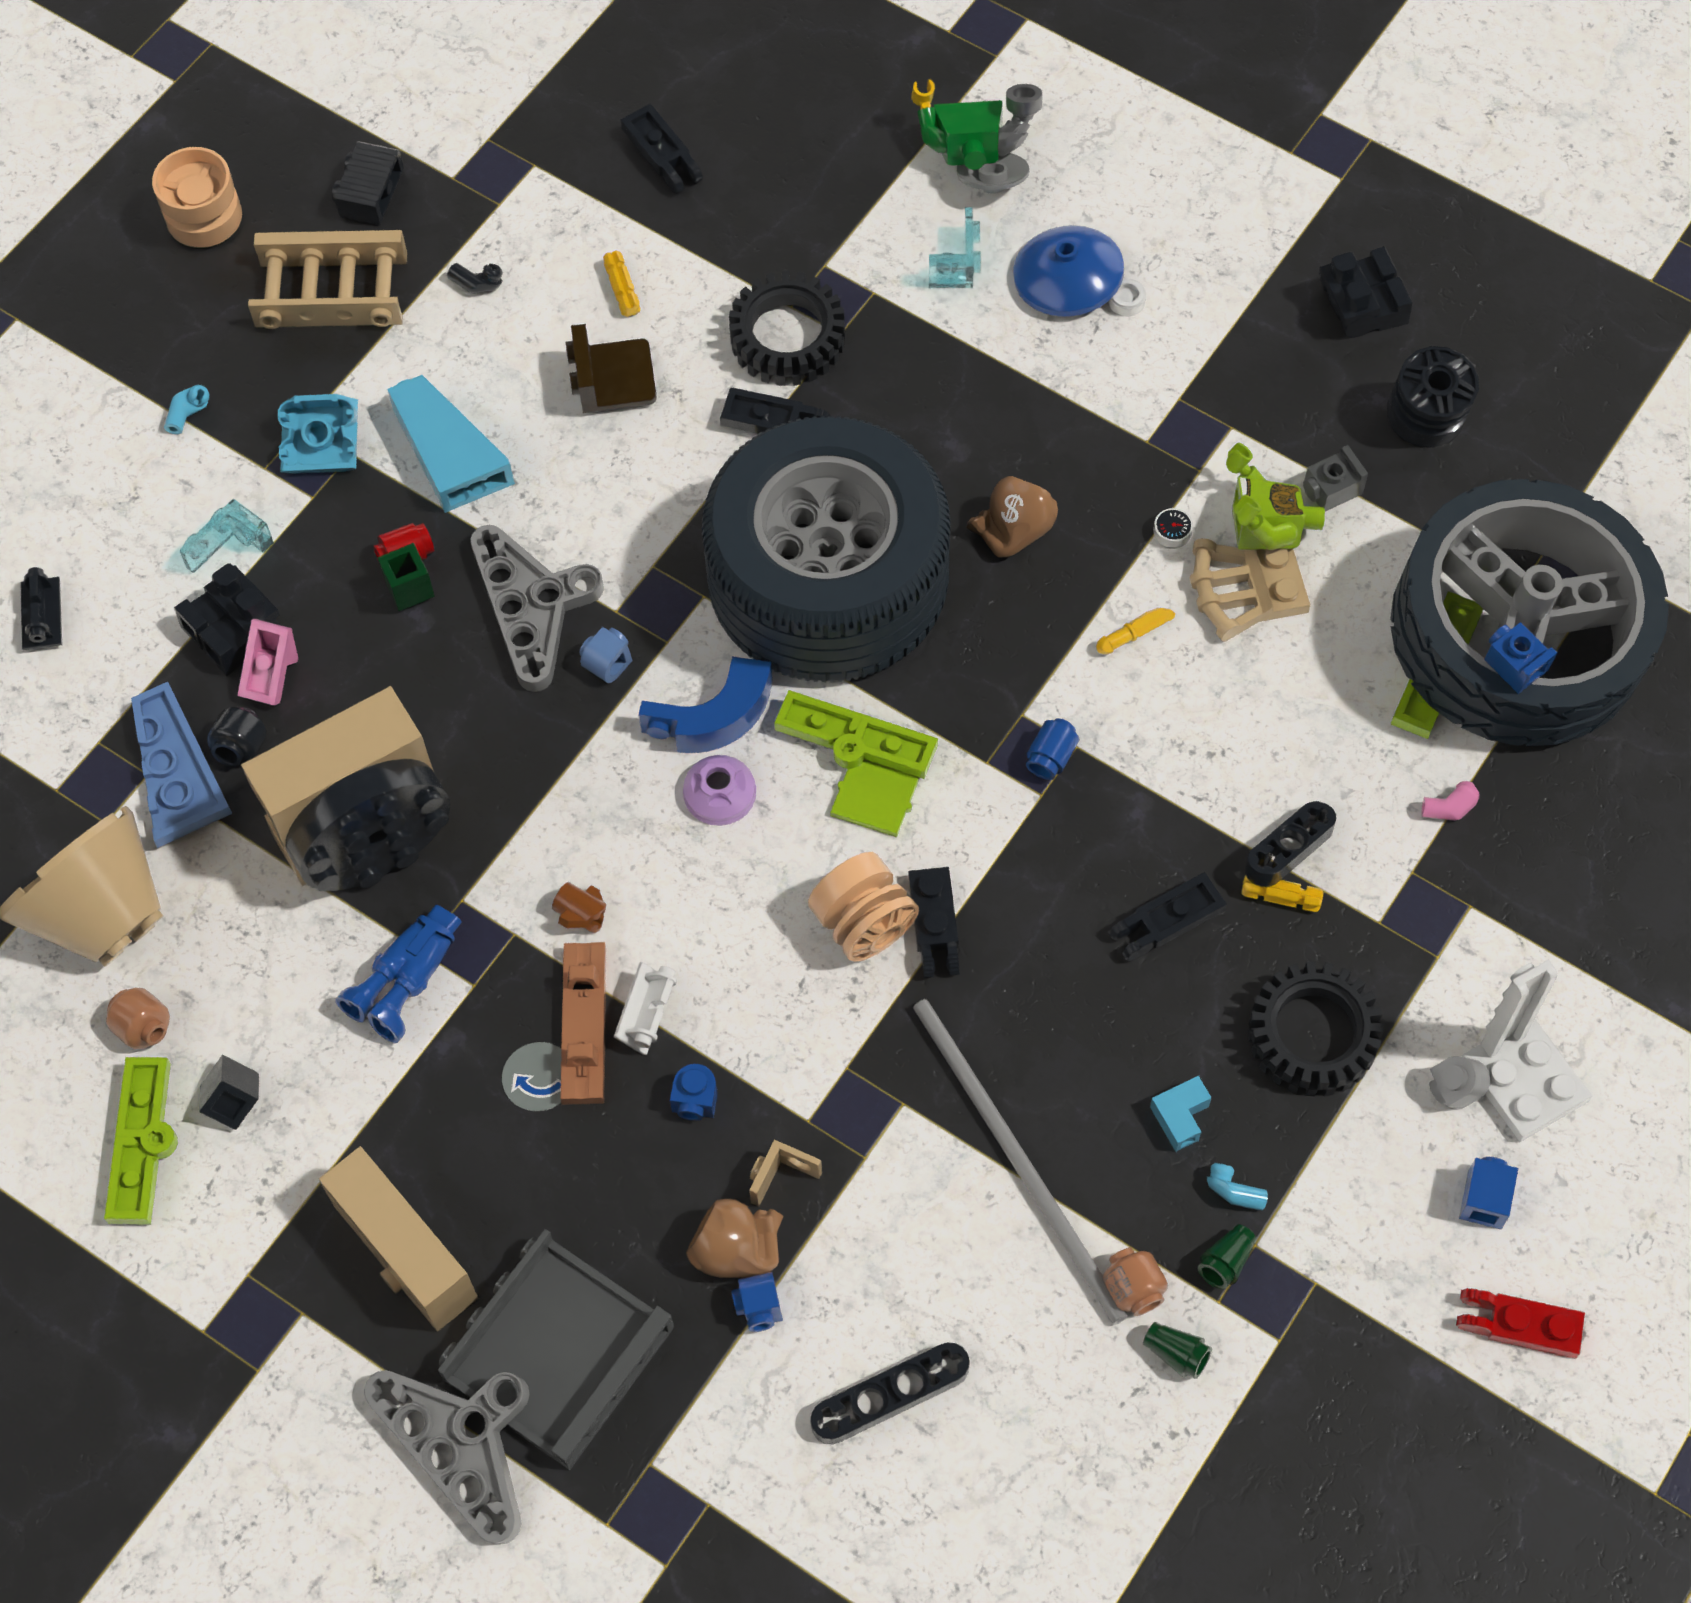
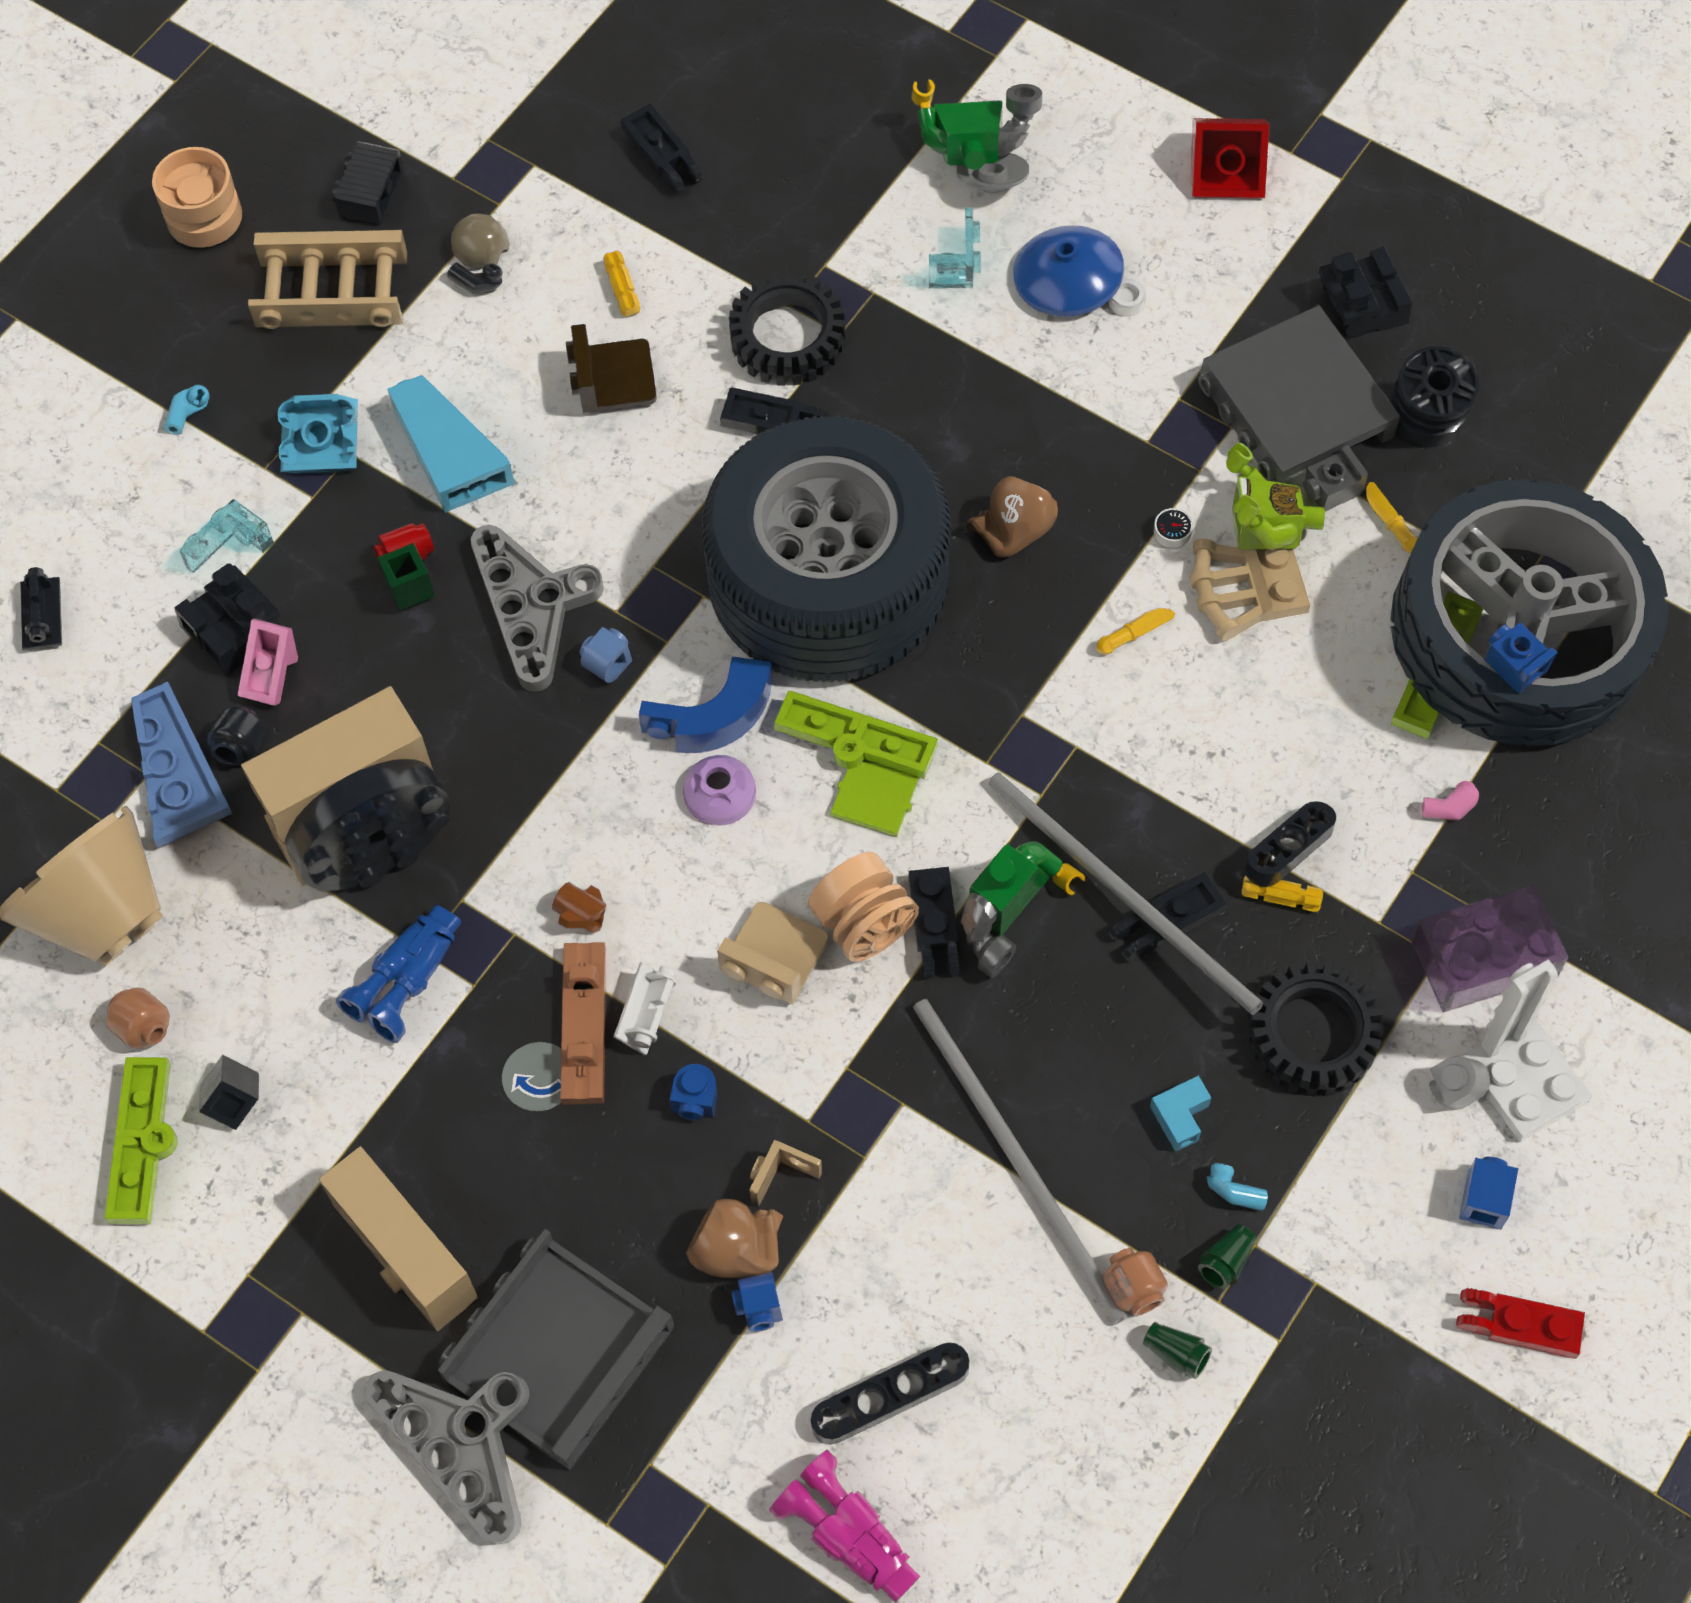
blue brick [1026,718,1079,780] -> none
none -> dark tan hair [451,213,510,268]
none -> tan bracket [717,902,828,1005]
none -> dark pink piece [769,1450,921,1603]
none -> torso [961,841,1085,978]
none -> light grey piece [989,772,1263,1015]
none -> red slope [1191,118,1270,198]
none -> dark grey panel [1199,305,1400,483]
none -> yellow piece [1366,482,1418,554]
none -> clear purple brick [1411,885,1568,1013]

